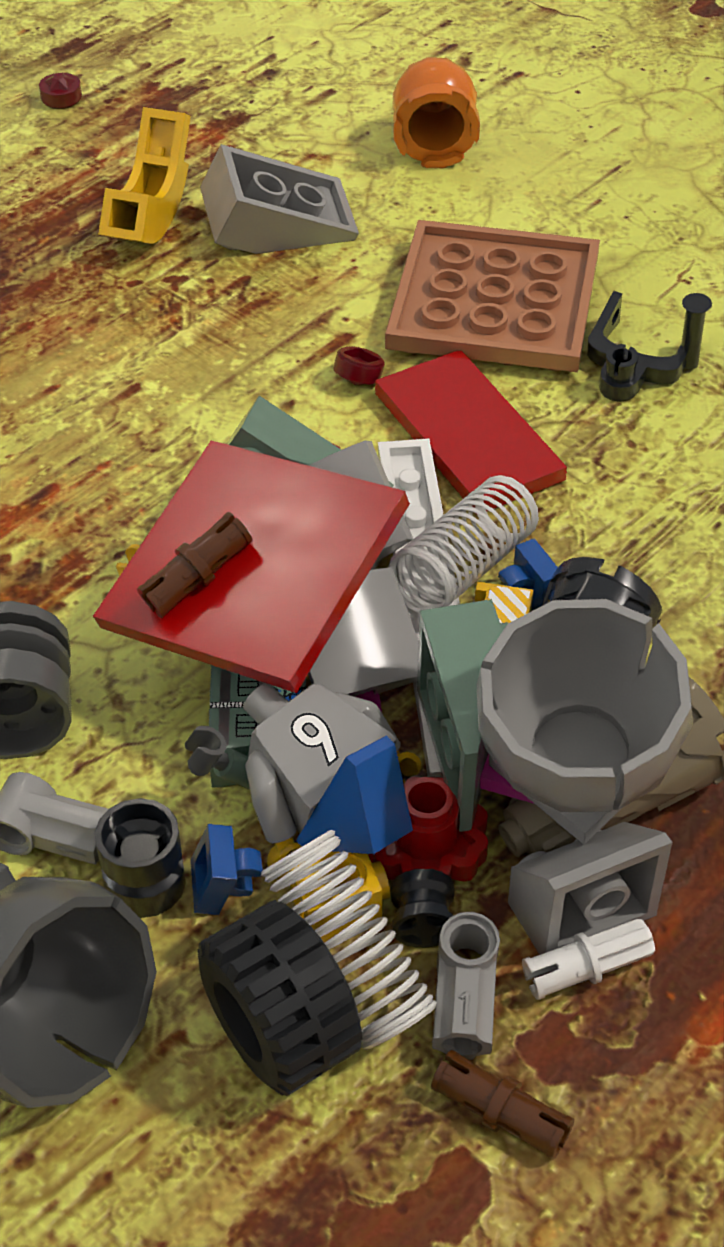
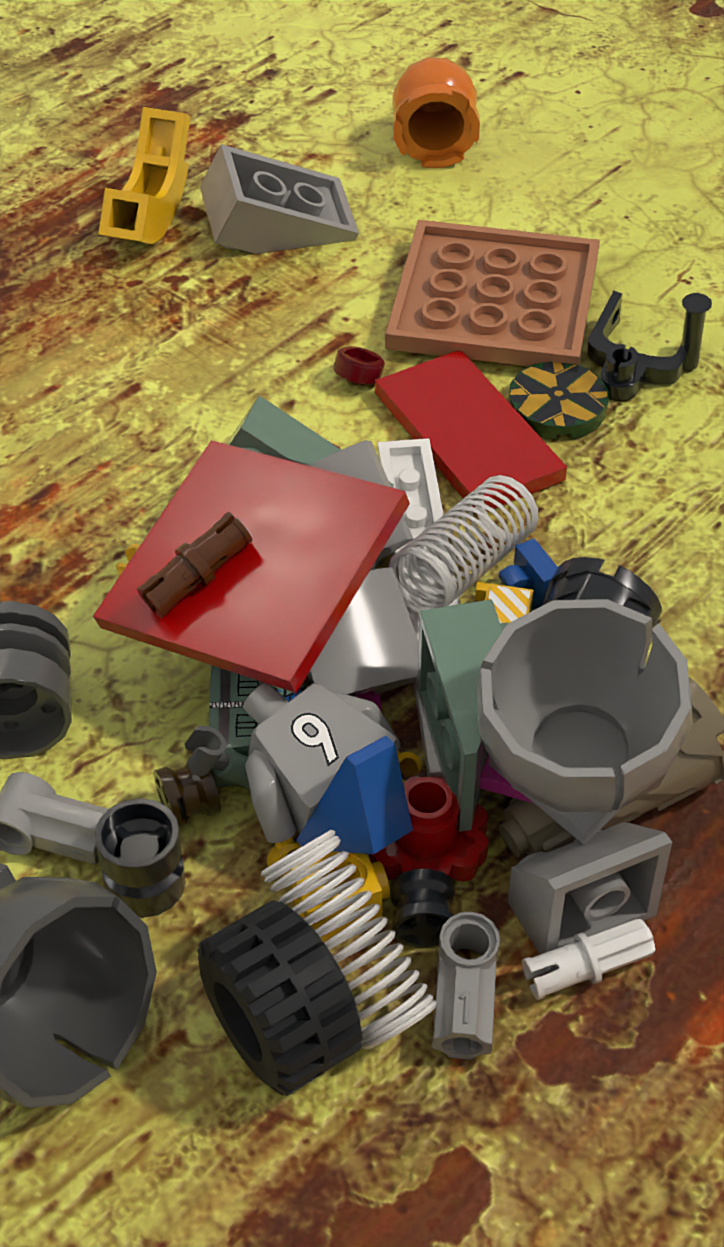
dark red tile [39,73,82,109] -> none
blue tile [190,824,263,915] -> none
reddish brown pin [431,1049,574,1160] -> none
none -> dark brown wheel [153,762,221,827]
none -> tile [508,361,609,440]

